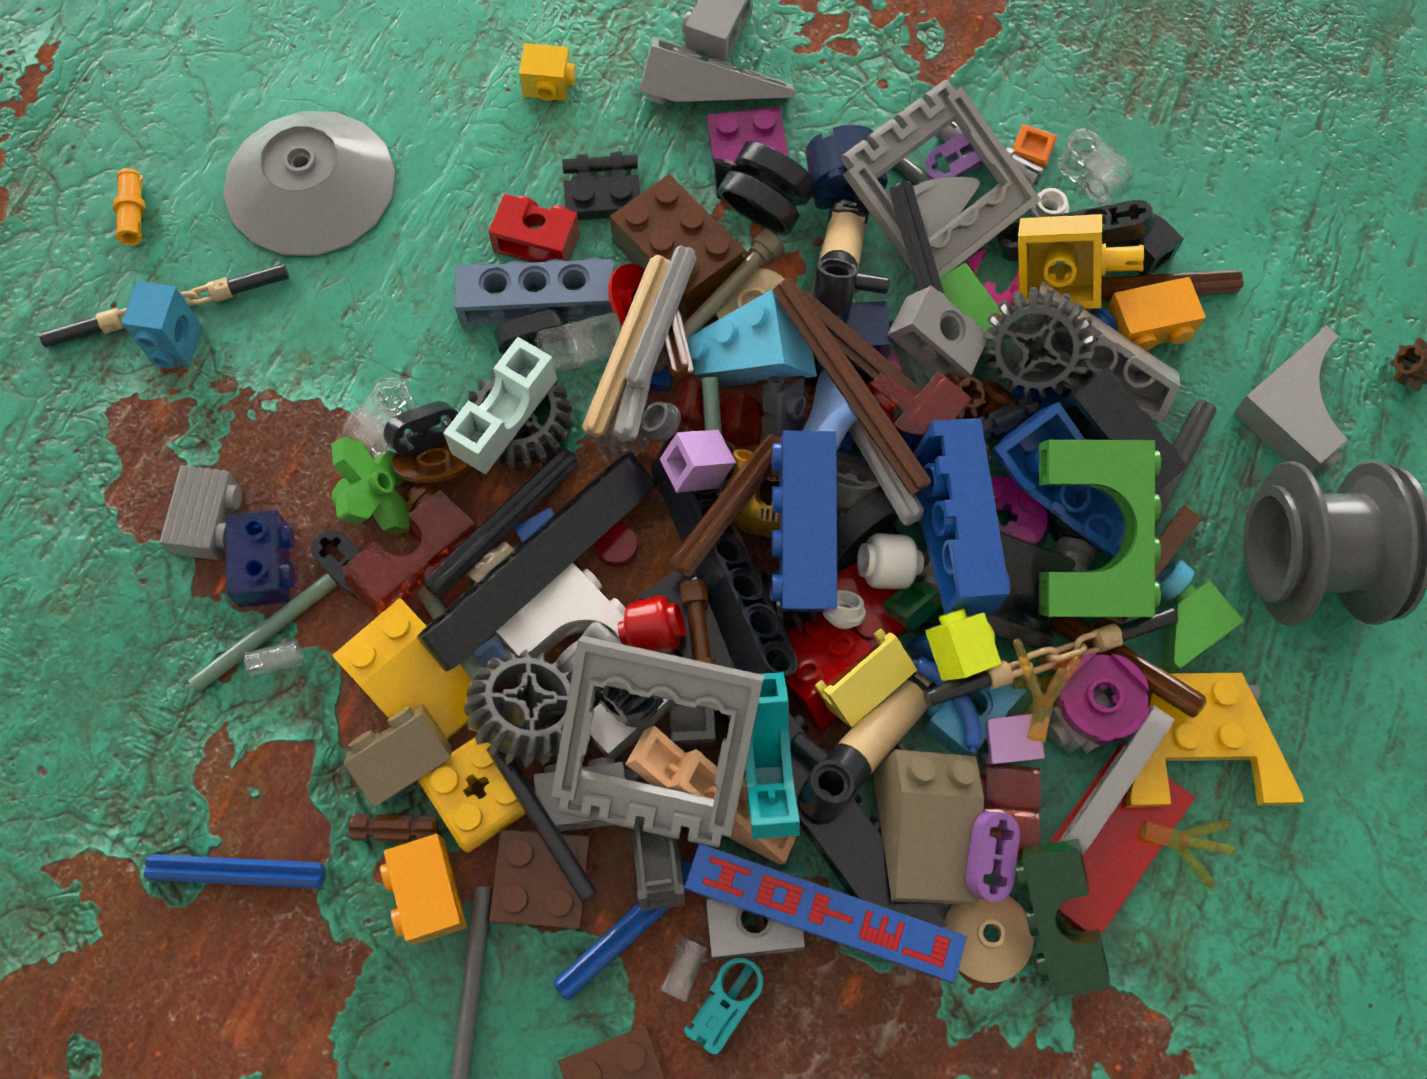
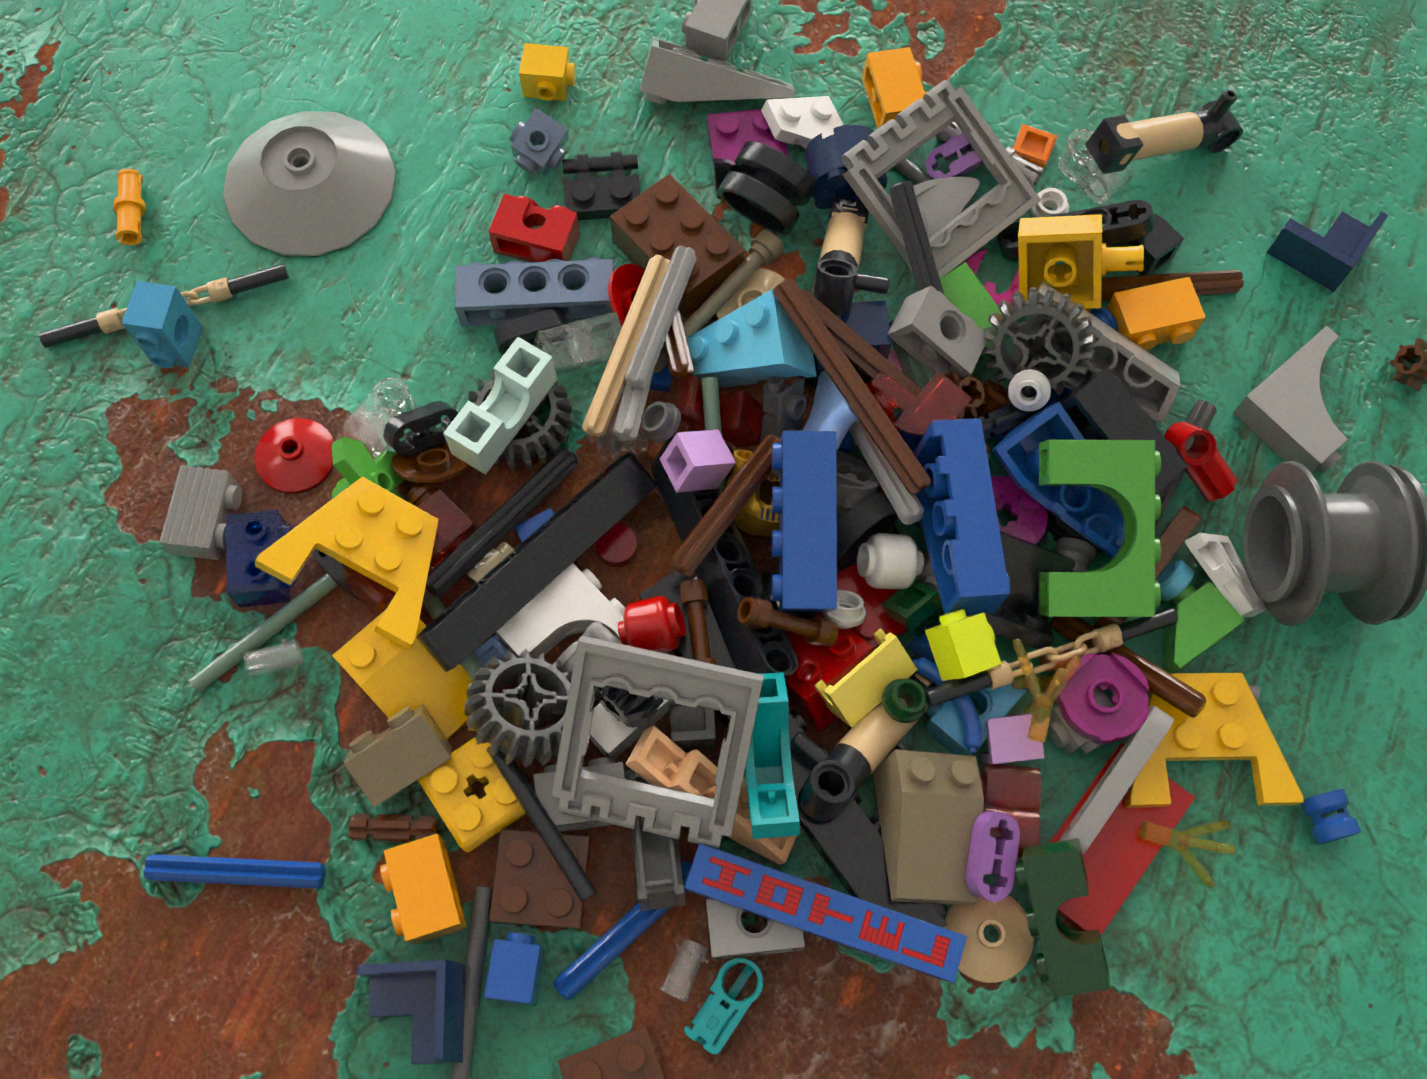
none -> red dish [254,418,334,494]
none -> yellow wing [255,477,439,650]
none -> dark blue panel [357,960,465,1065]
none -> blue brick [484,933,545,1006]
none -> sand blue brick [510,108,568,176]
none -> reddish brown bar [737,597,838,647]
none -> white wing [761,96,843,149]
none -> light orange brick [862,47,928,129]
none -> dark green plate [882,679,927,723]
none -> white plate [1008,370,1051,411]
none -> piece [1085,90,1243,174]
none -> red piece [1164,422,1238,502]
none -> white wing [1185,533,1267,617]
none -> dark blue panel [1266,211,1388,292]
none -> blue wheel [1301,789,1361,845]

